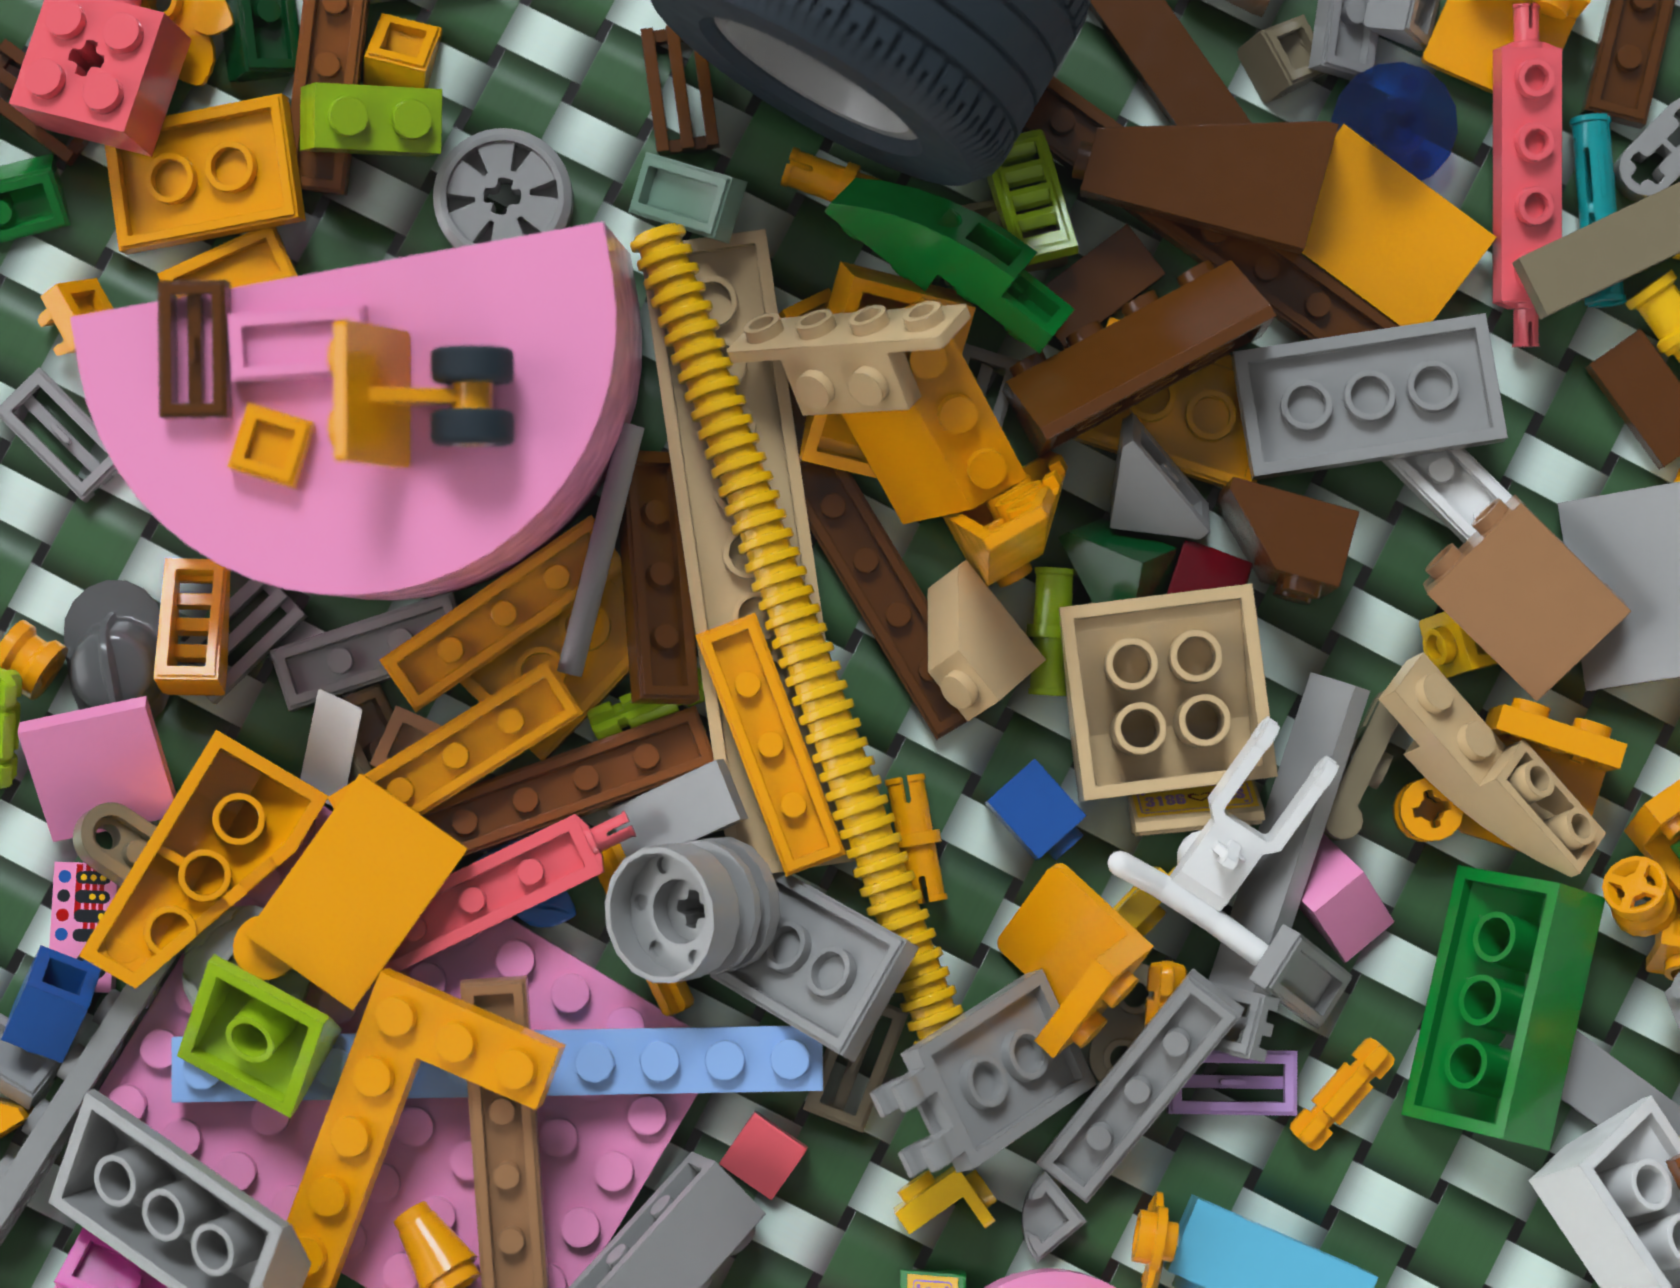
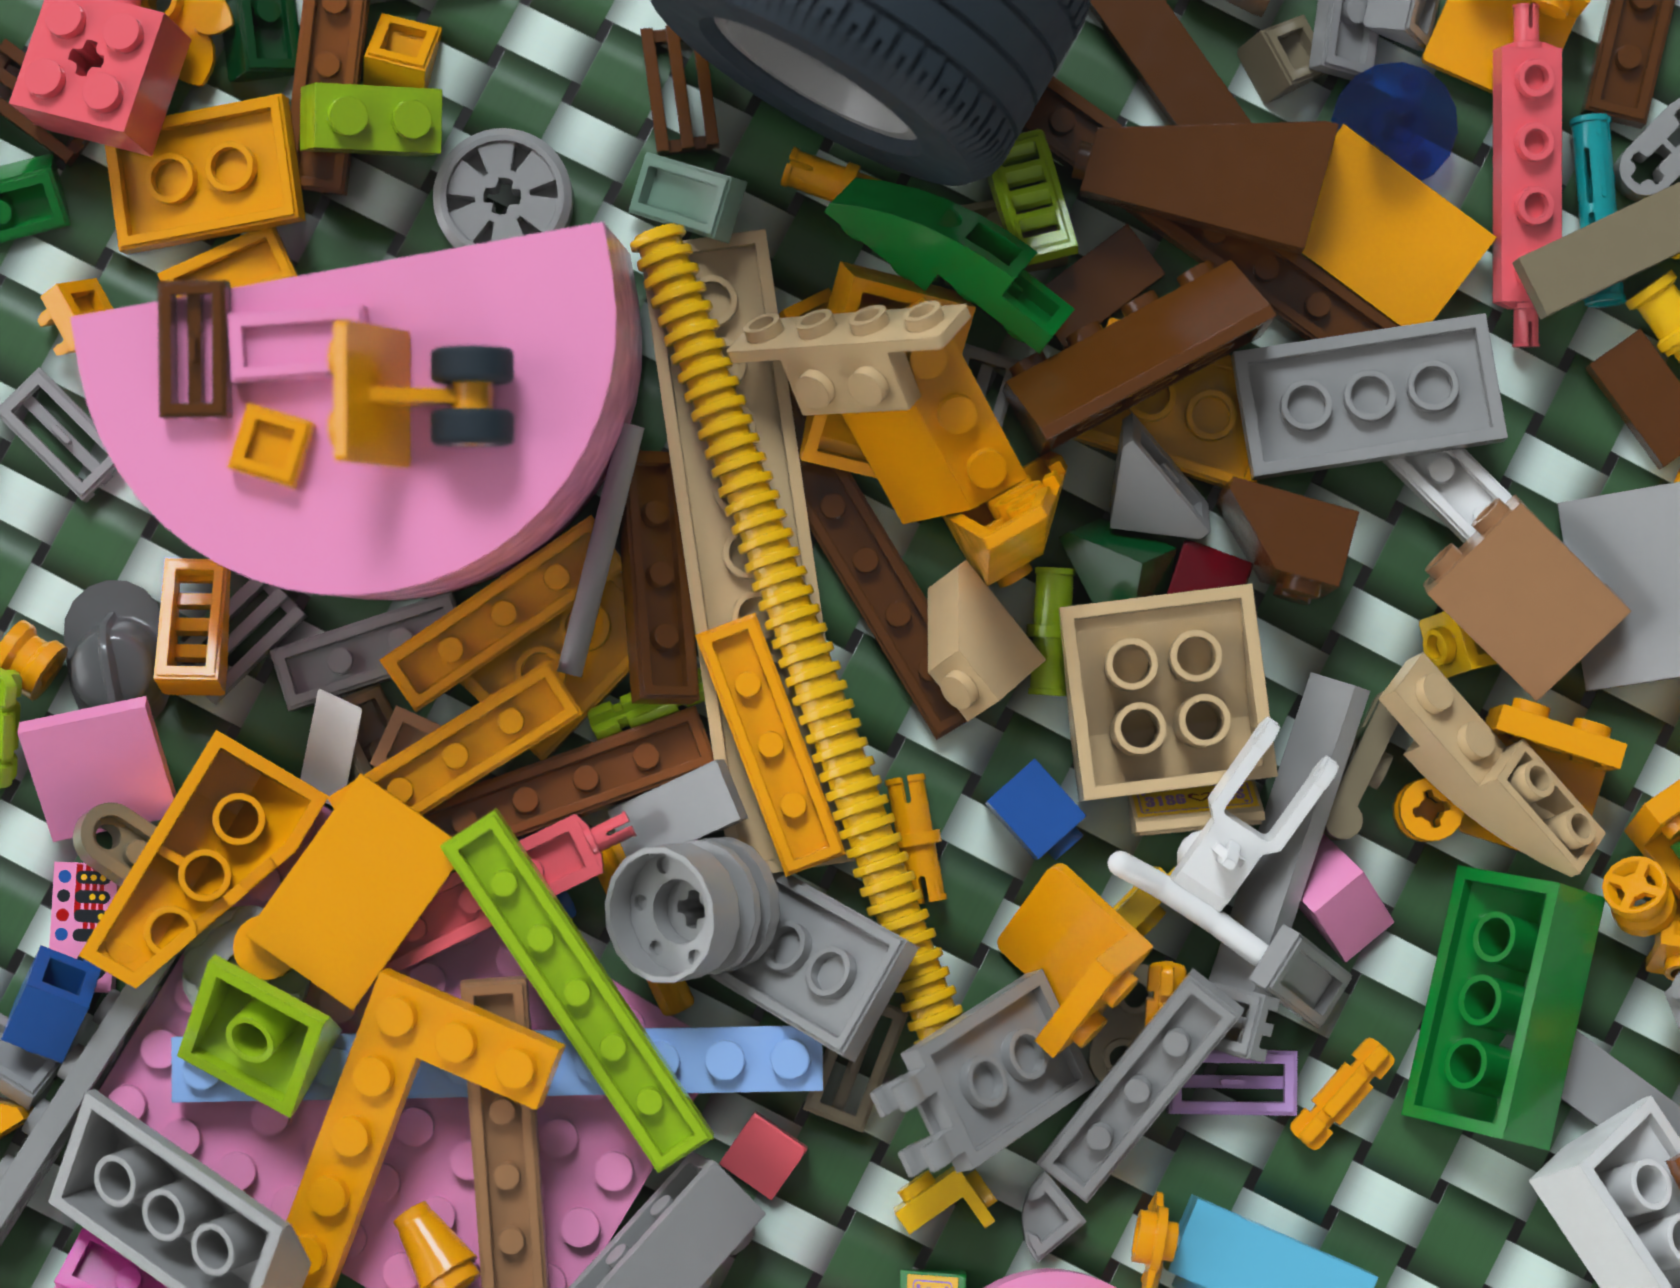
none -> lime tile [440,808,714,1173]

